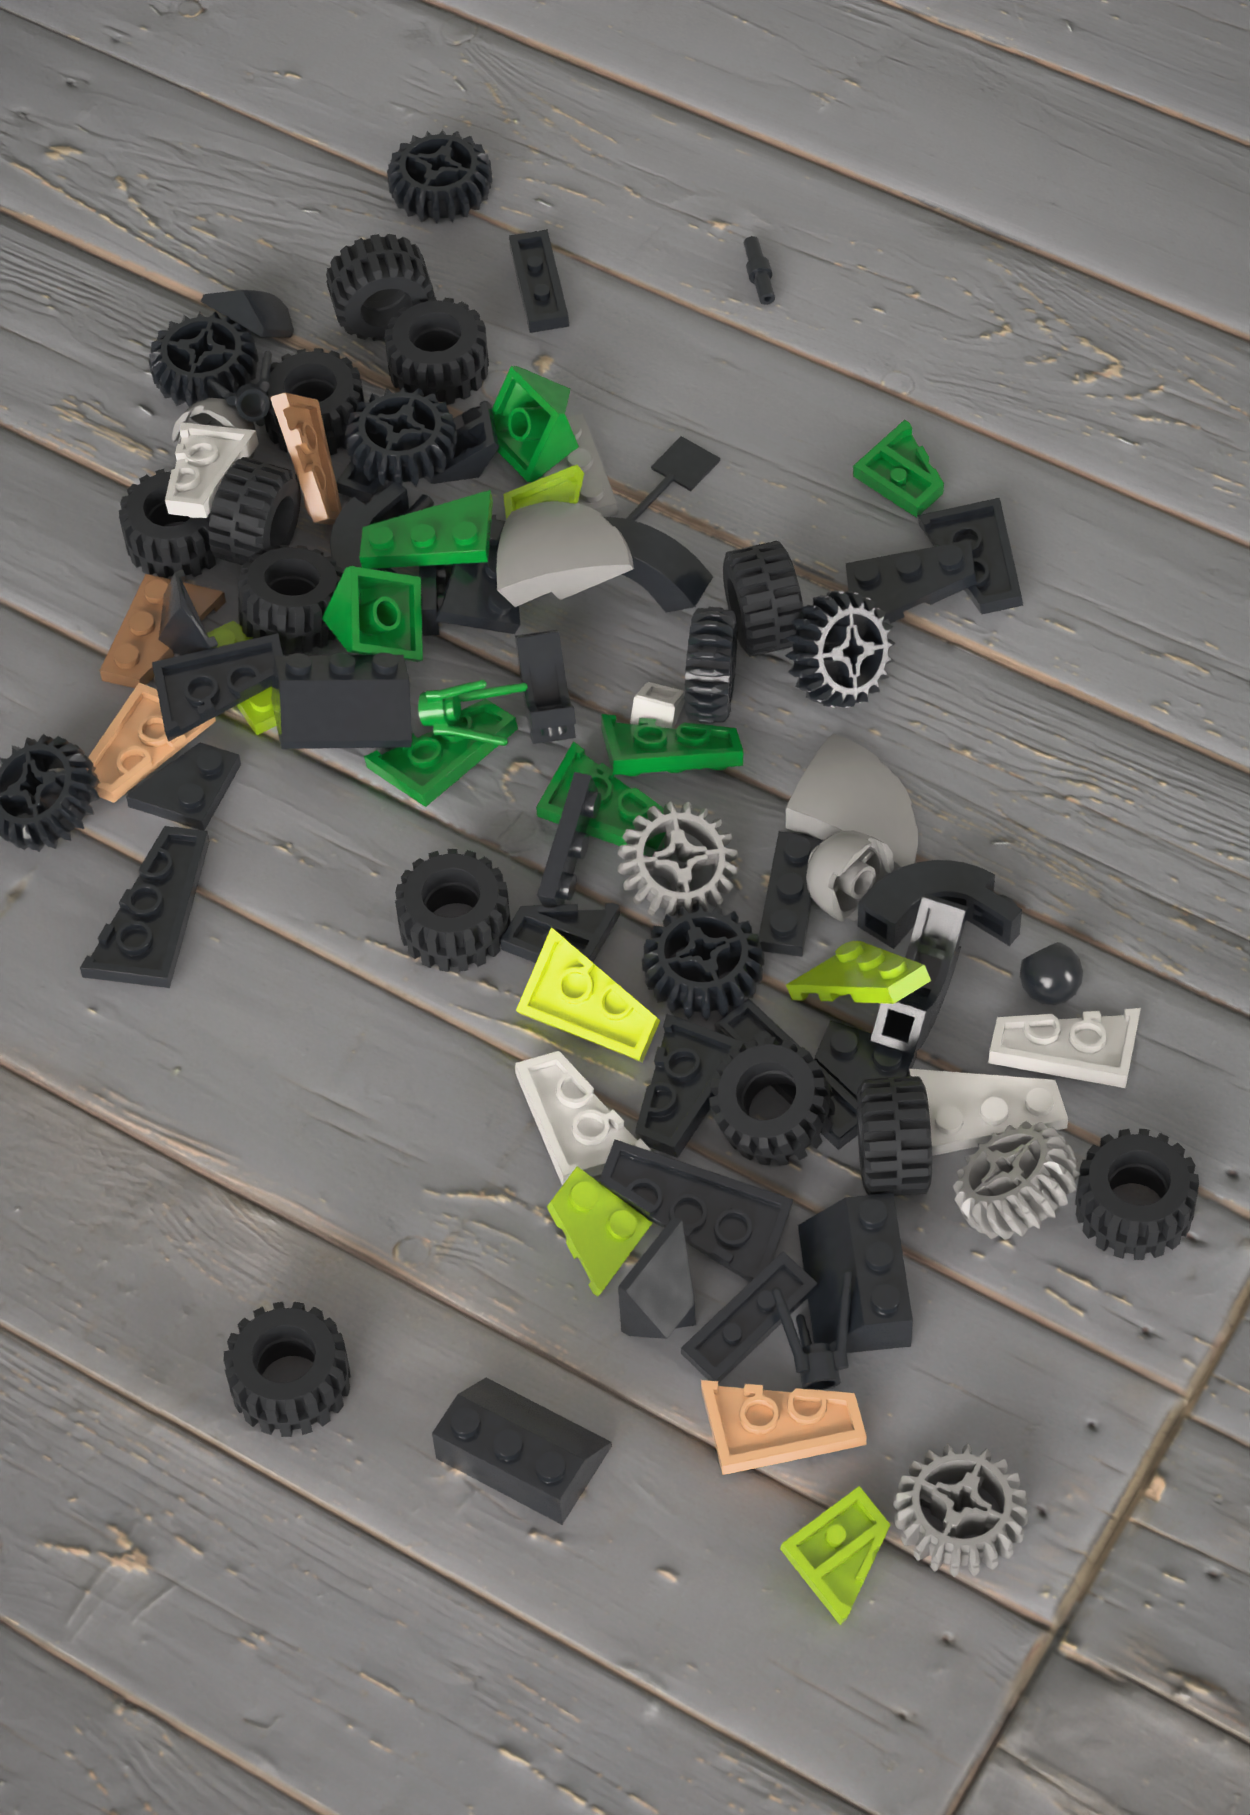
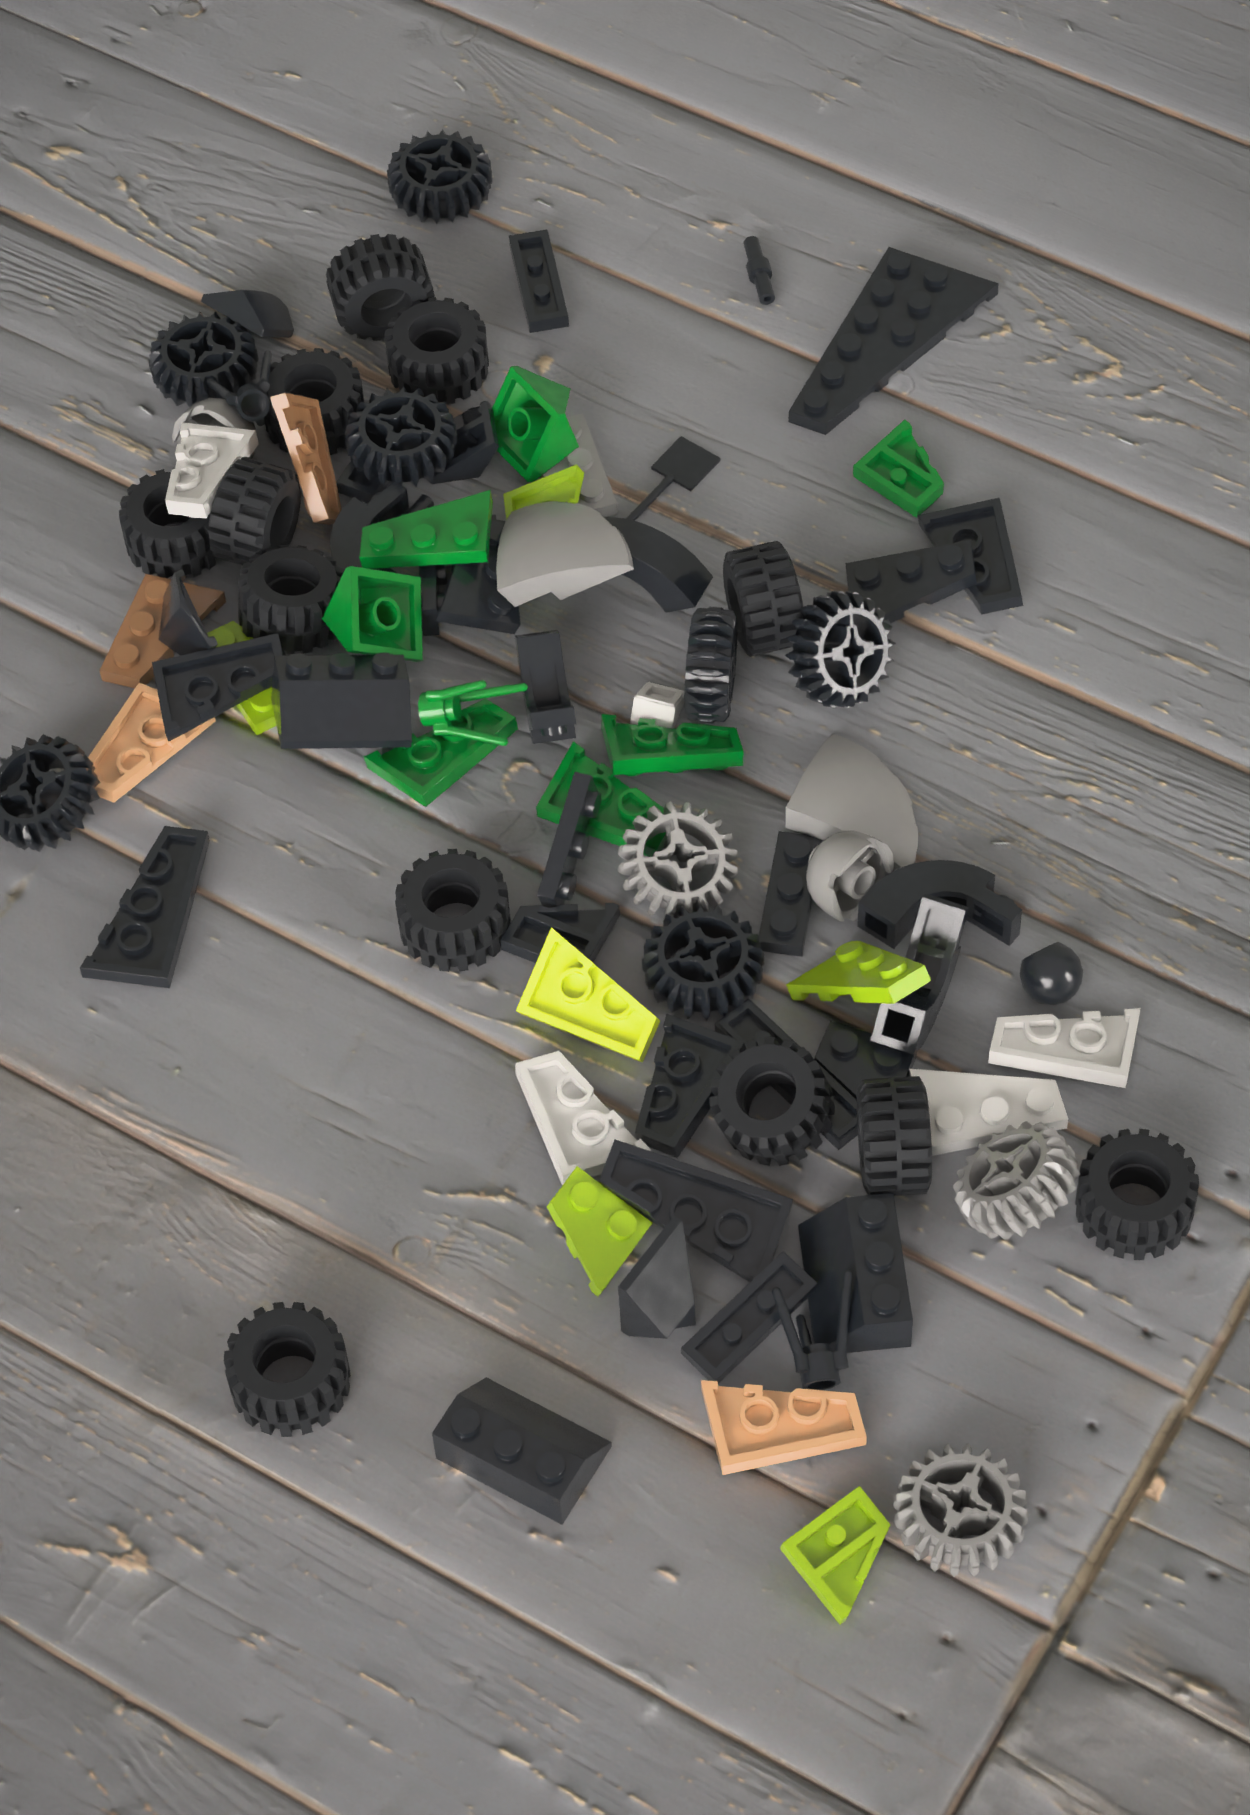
black wing [126,742,241,831] -> none
none -> black wing [788,247,999,435]

